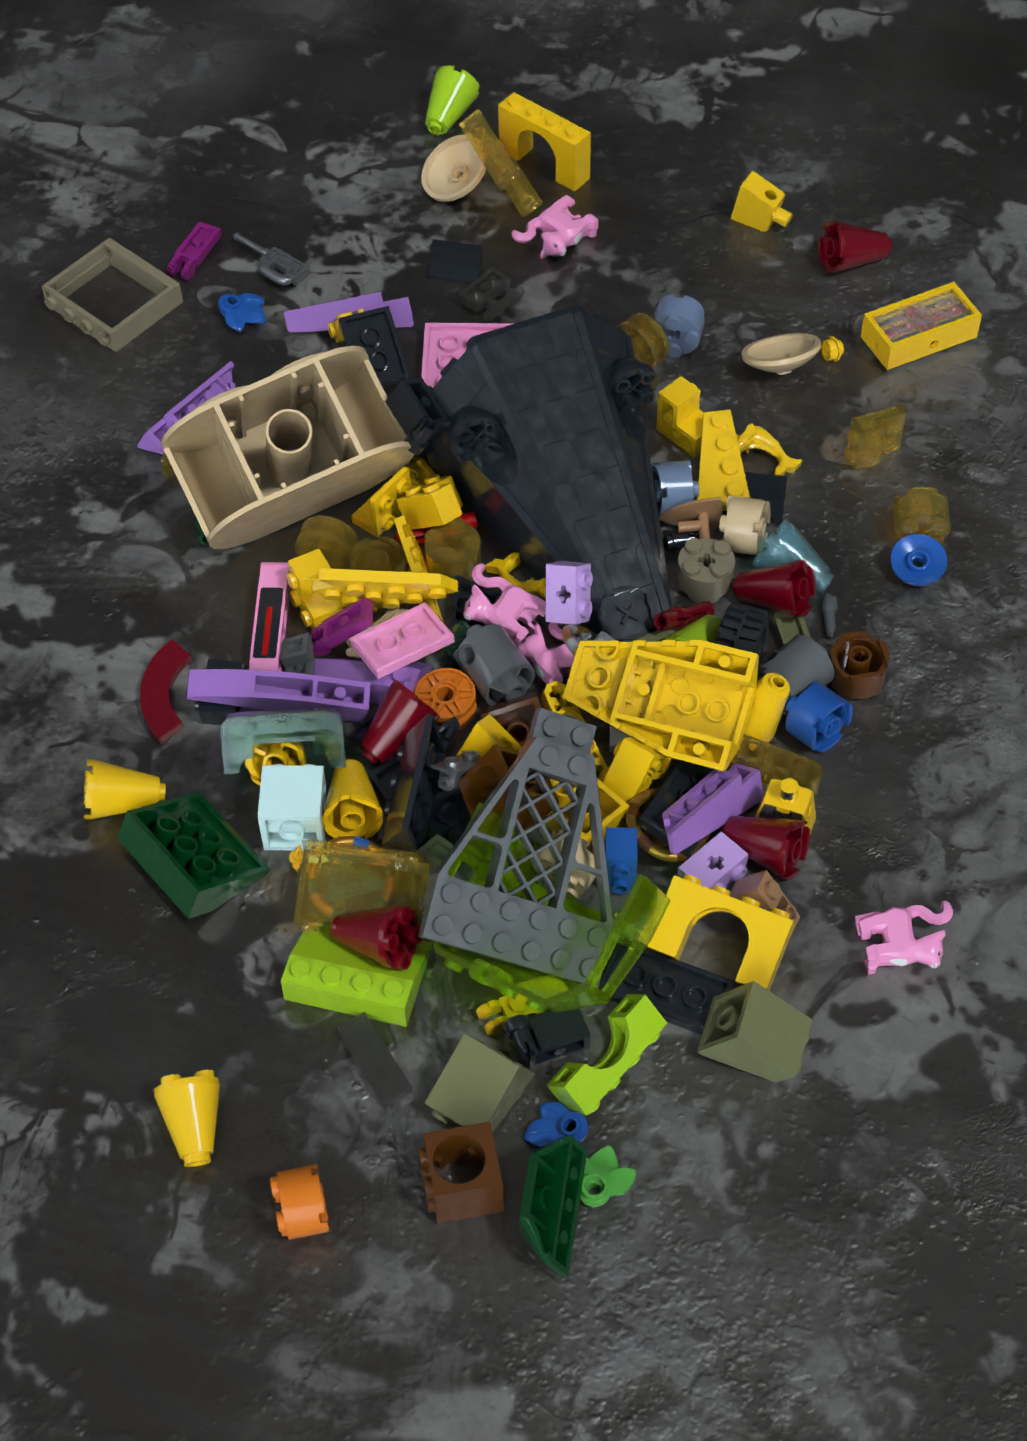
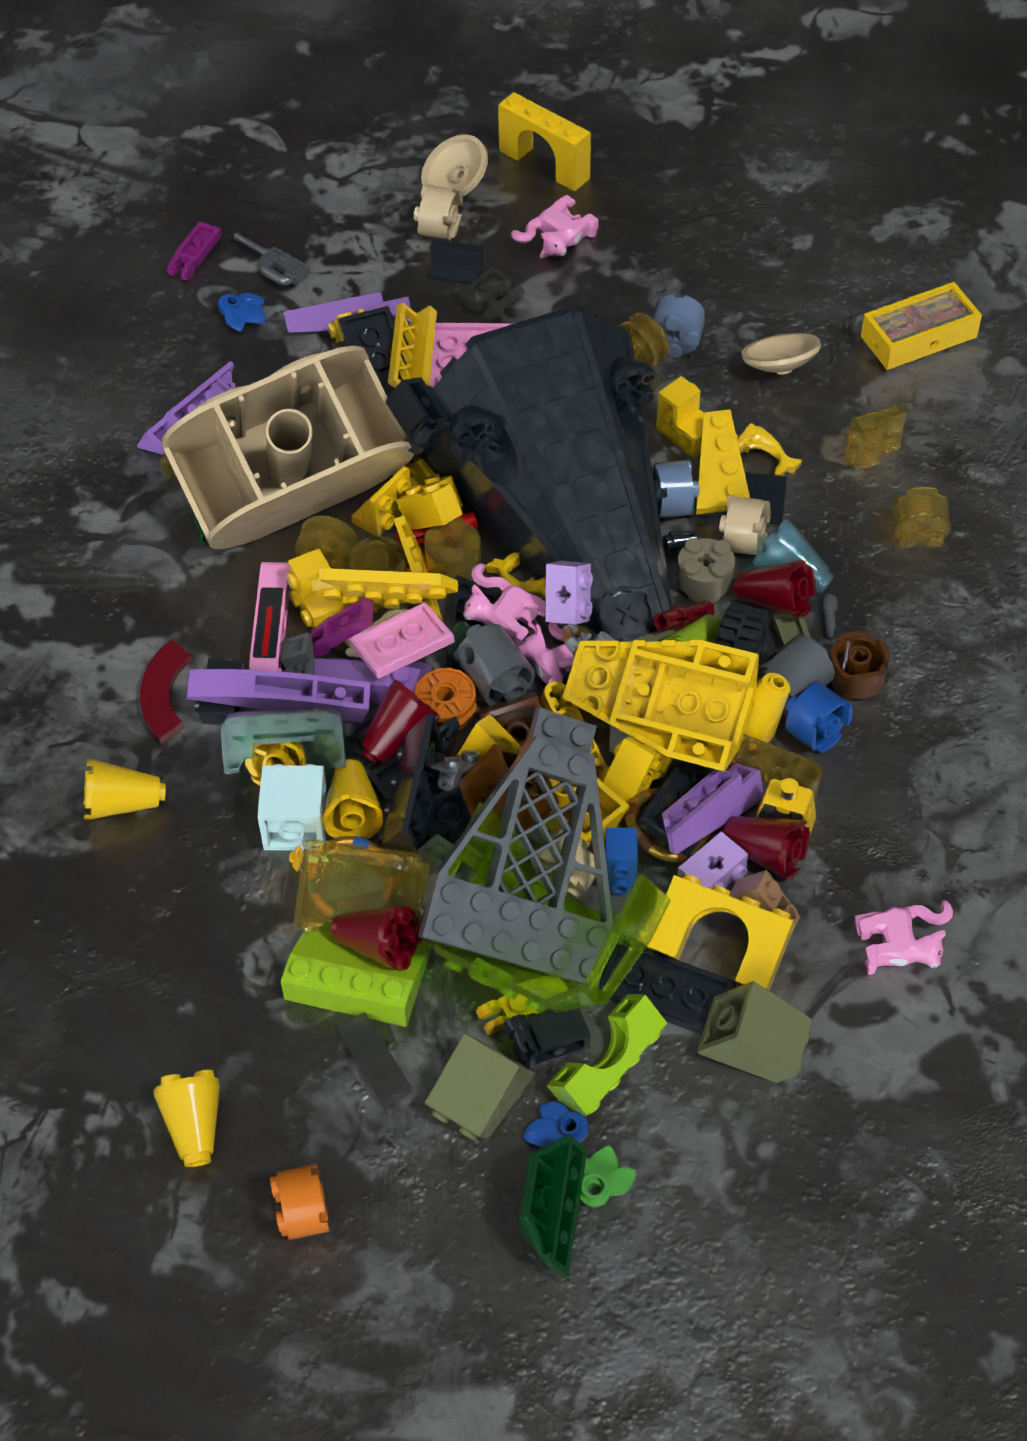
dark tan window [42,237,183,352] -> none
dark green slope [117,791,270,919] -> none
reddish brown brick [418,1121,504,1224] -> none
lime cone [425,65,480,135] -> none
clear yellow fence [459,109,543,217] -> none
medium nougat shield [659,497,723,539] -> none
yellow torso [731,171,793,232] -> none
dark red cone [818,221,892,273] -> none
yellow plate [821,336,844,362] -> none
blue dish [890,534,947,586] -> none
none -> yellow fence [388,302,437,388]
none -> tan brick [414,185,463,241]

